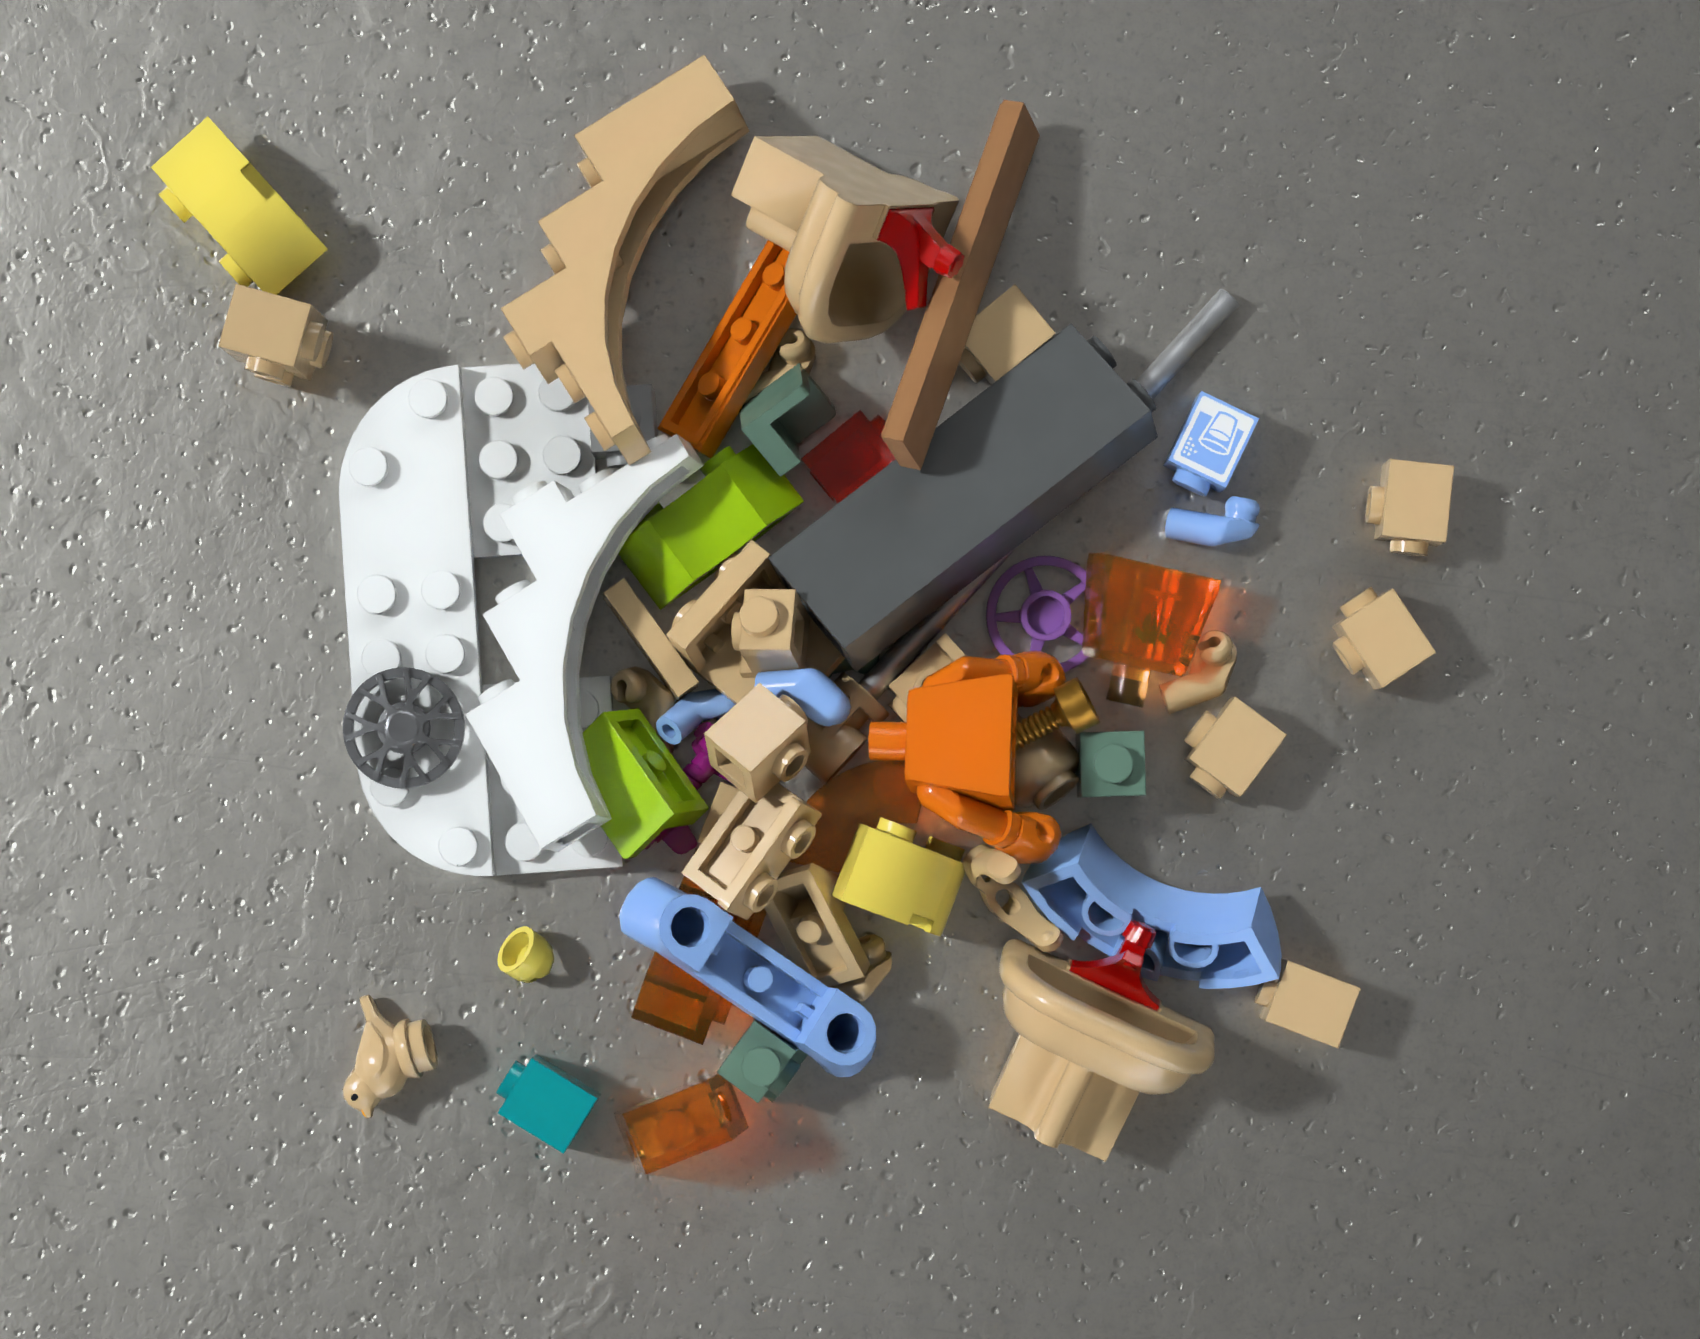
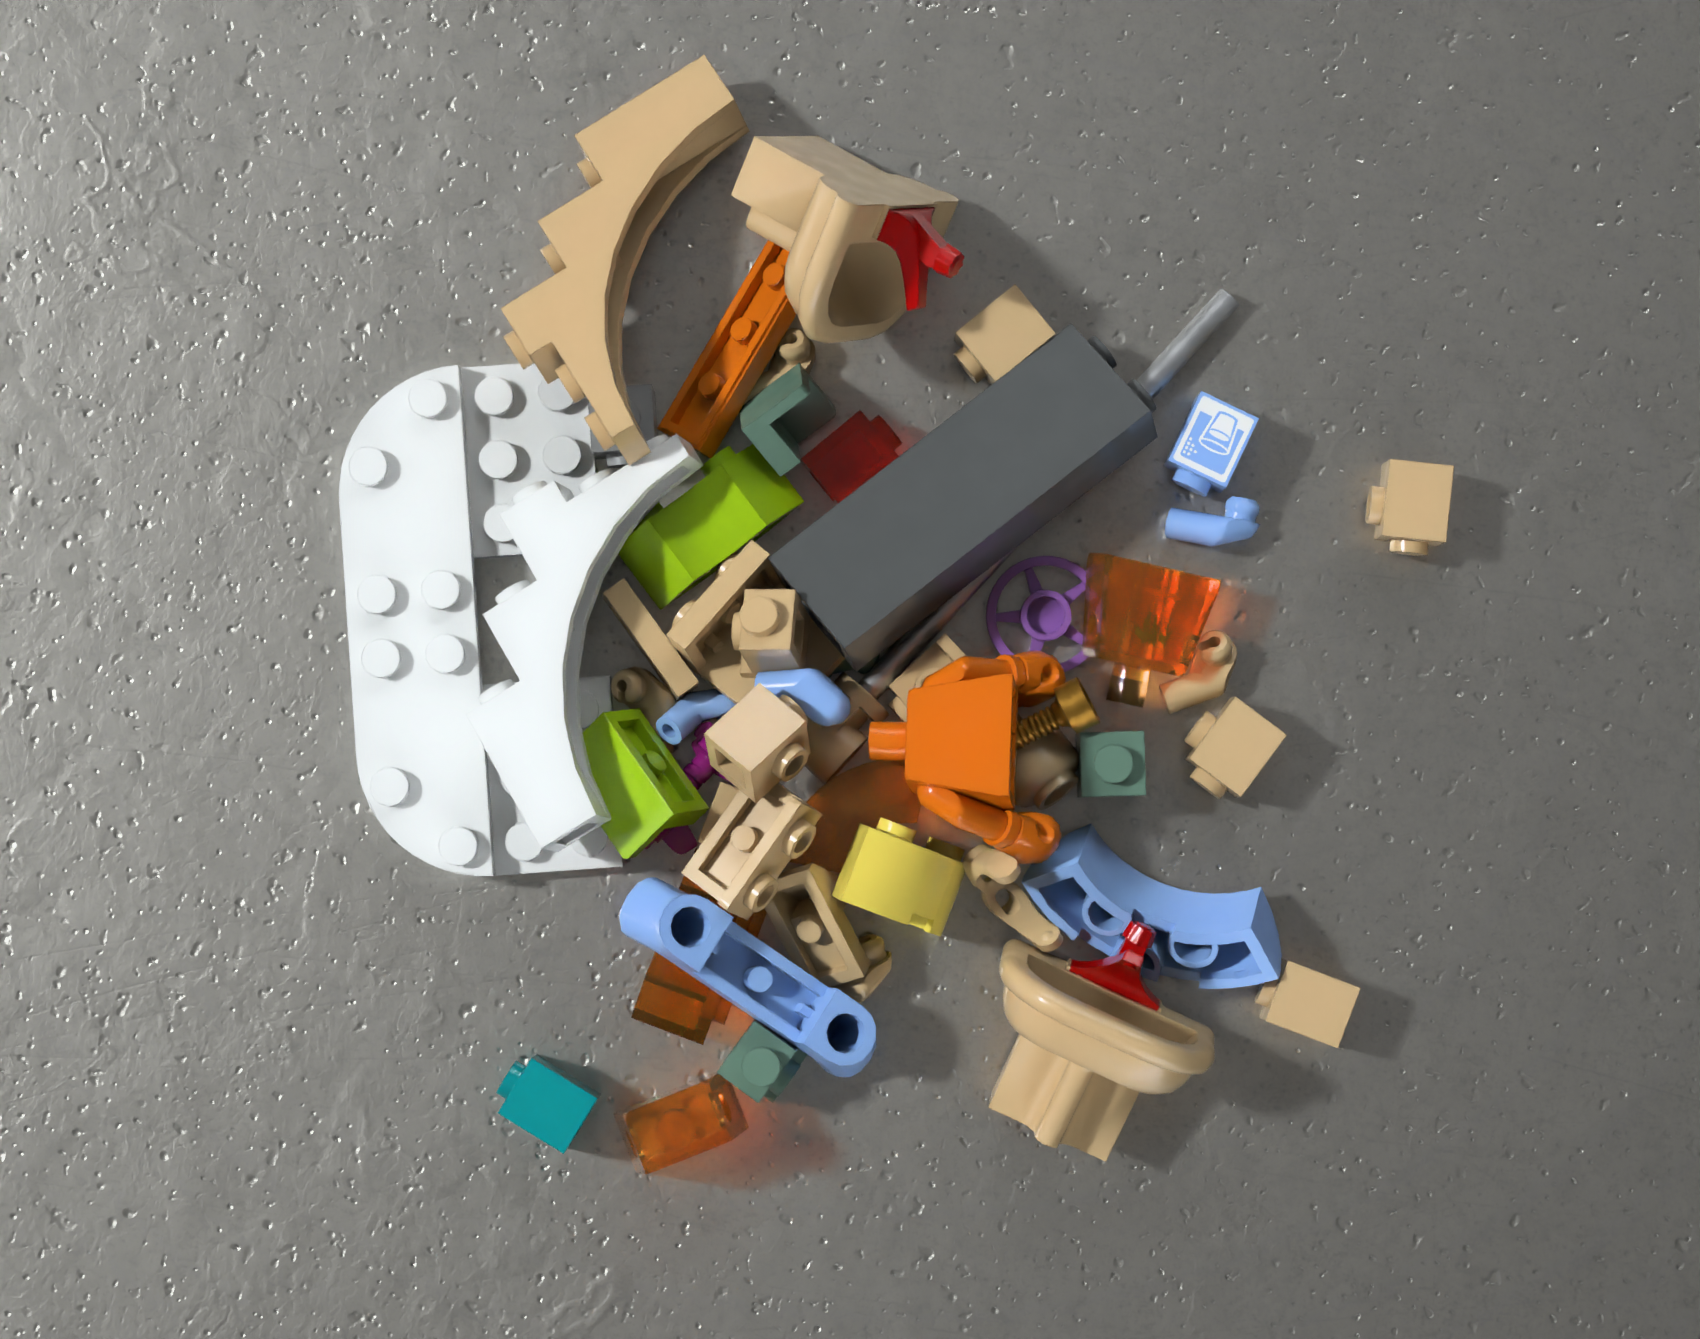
light yellow brick [151,116,328,295] -> none
tan brick [218,284,333,387] -> none
tan animal [342,995,438,1119] -> none
flat silver wheel [343,667,465,789] -> none
light yellow hinge [497,926,554,983] -> none
medium nougat tile [881,100,1040,470] -> none
tan brick [1332,587,1436,690] -> none

